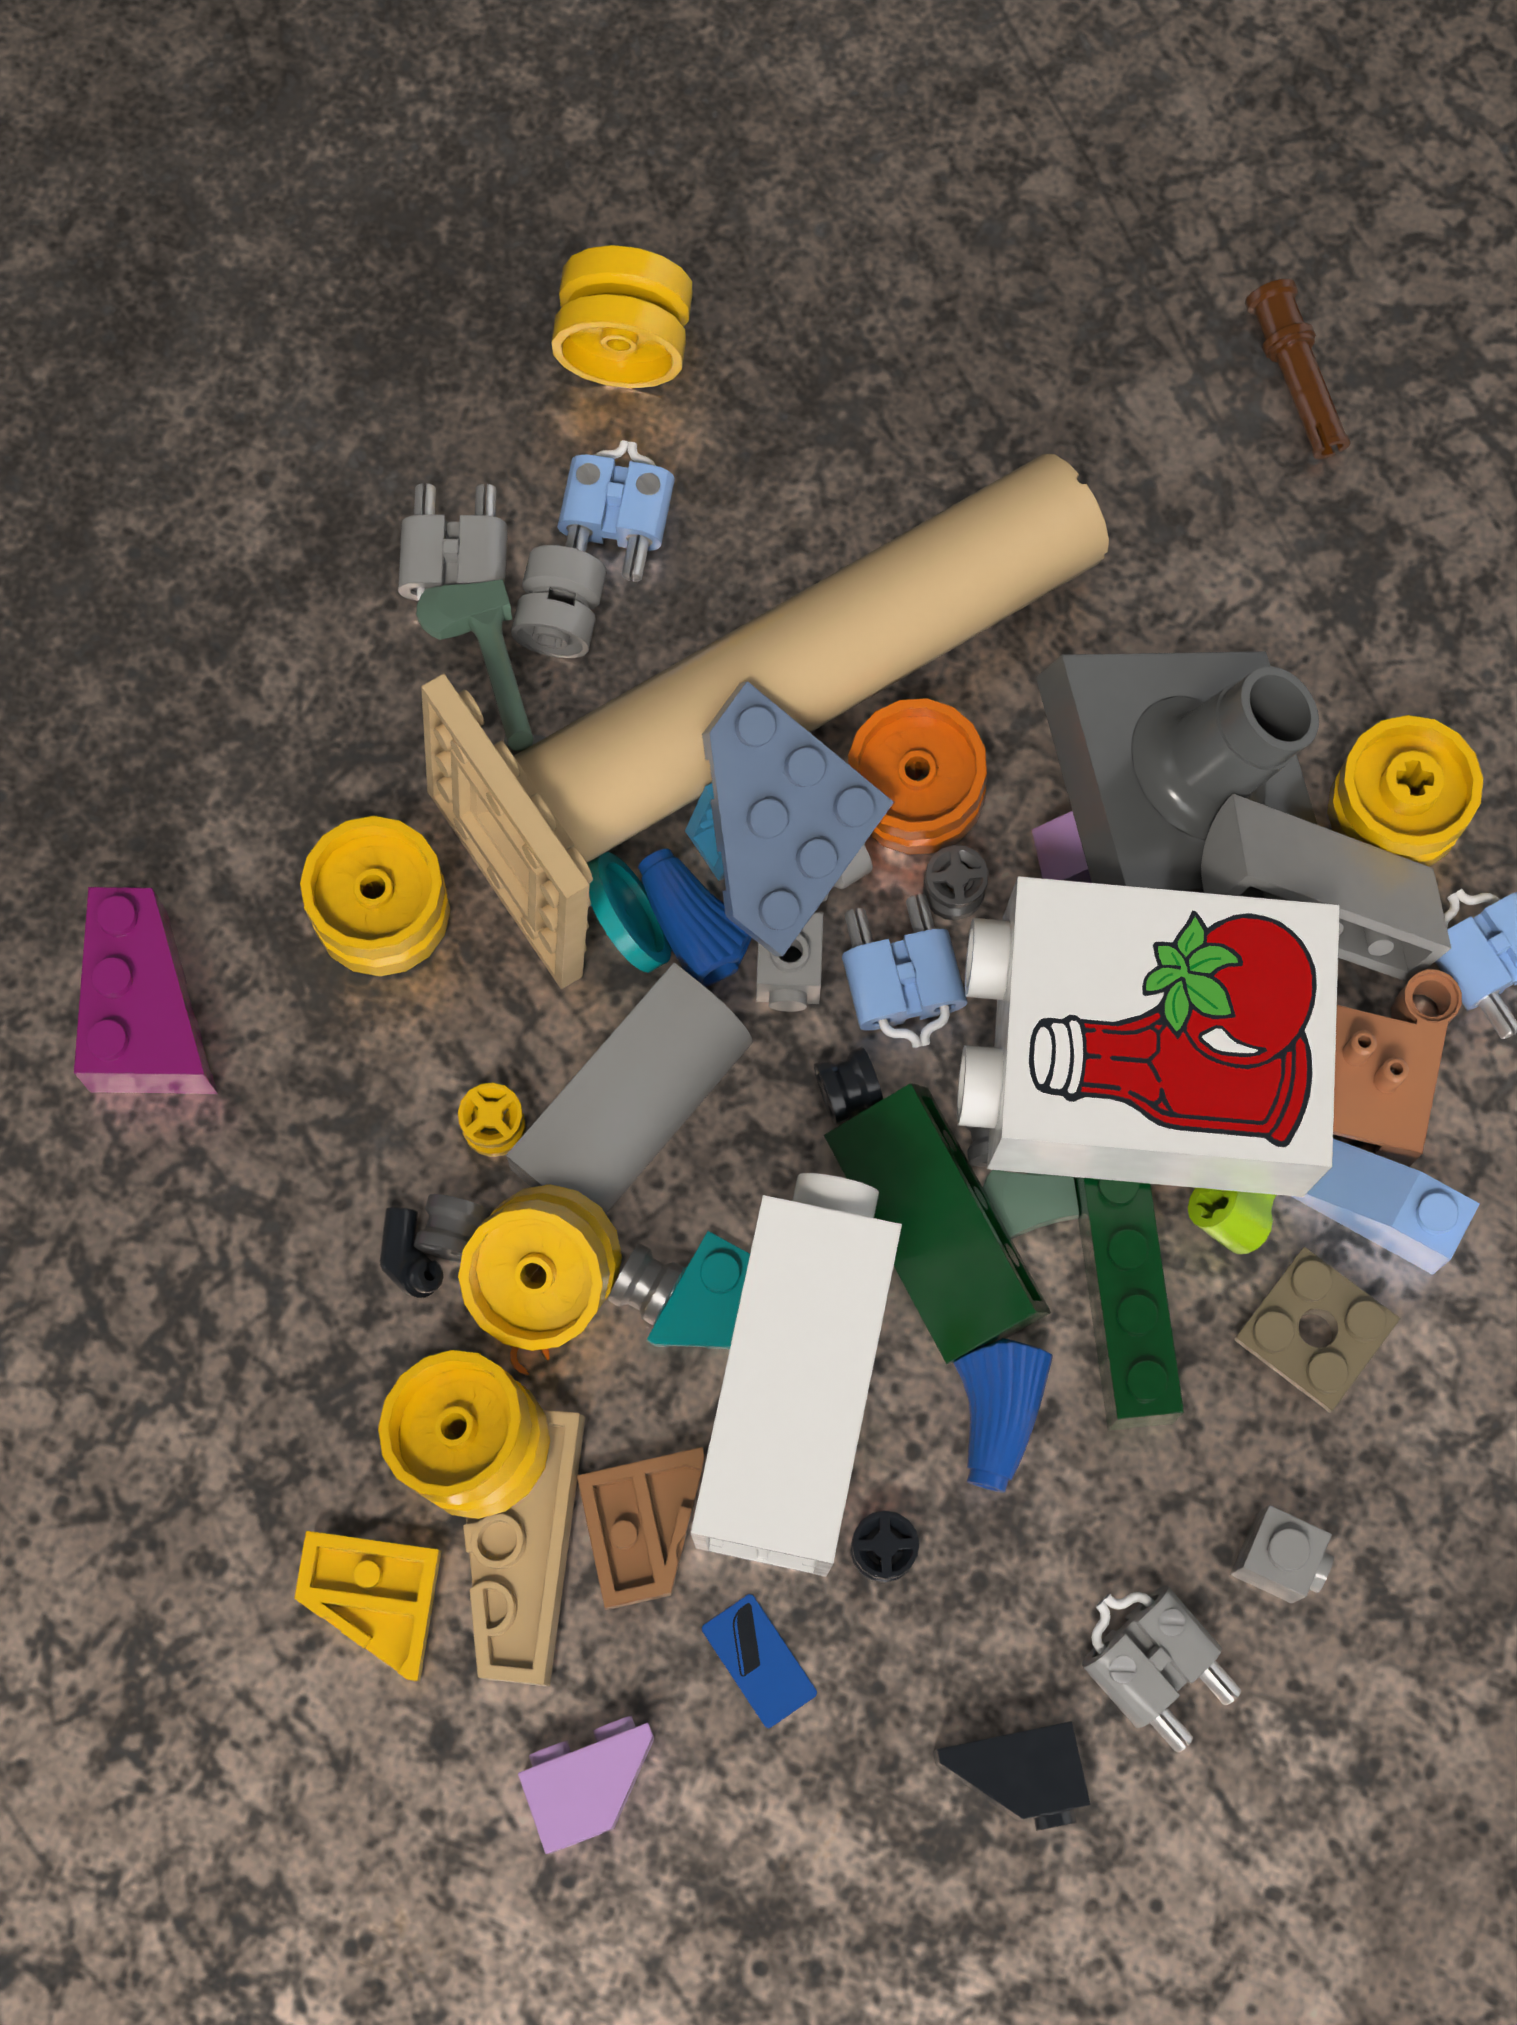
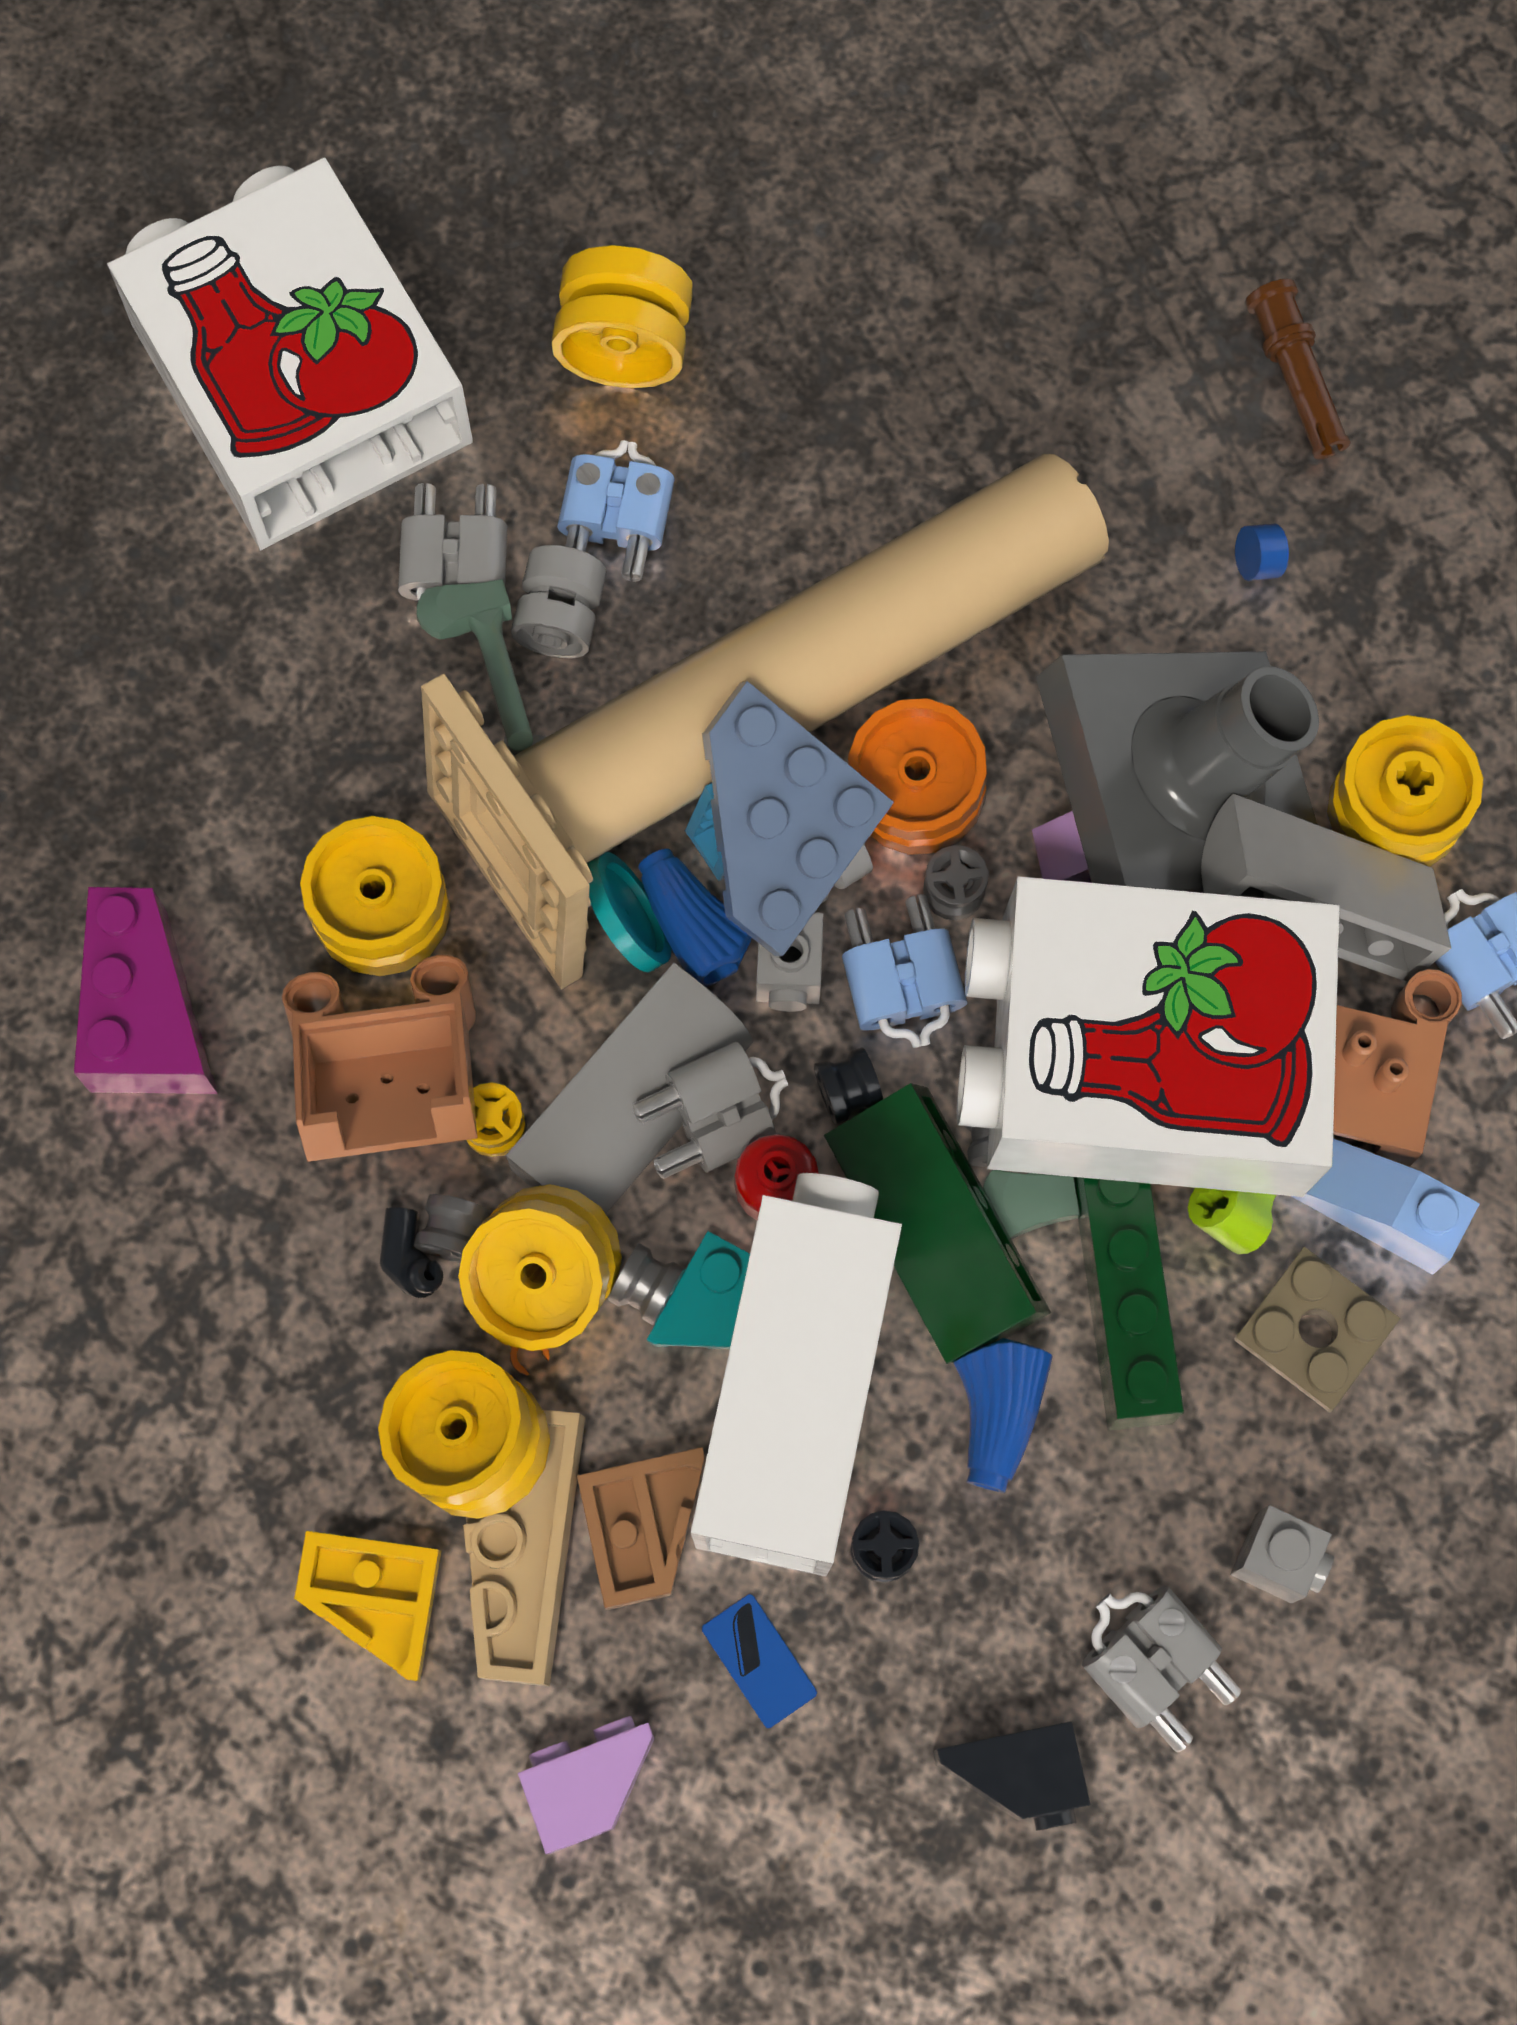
none -> white brick [107,157,473,551]
none -> nougat piece [282,955,478,1162]
none -> light grey piece [633,1042,788,1179]
none -> red head [734,1134,819,1220]
none -> blue piece [1235,523,1289,581]

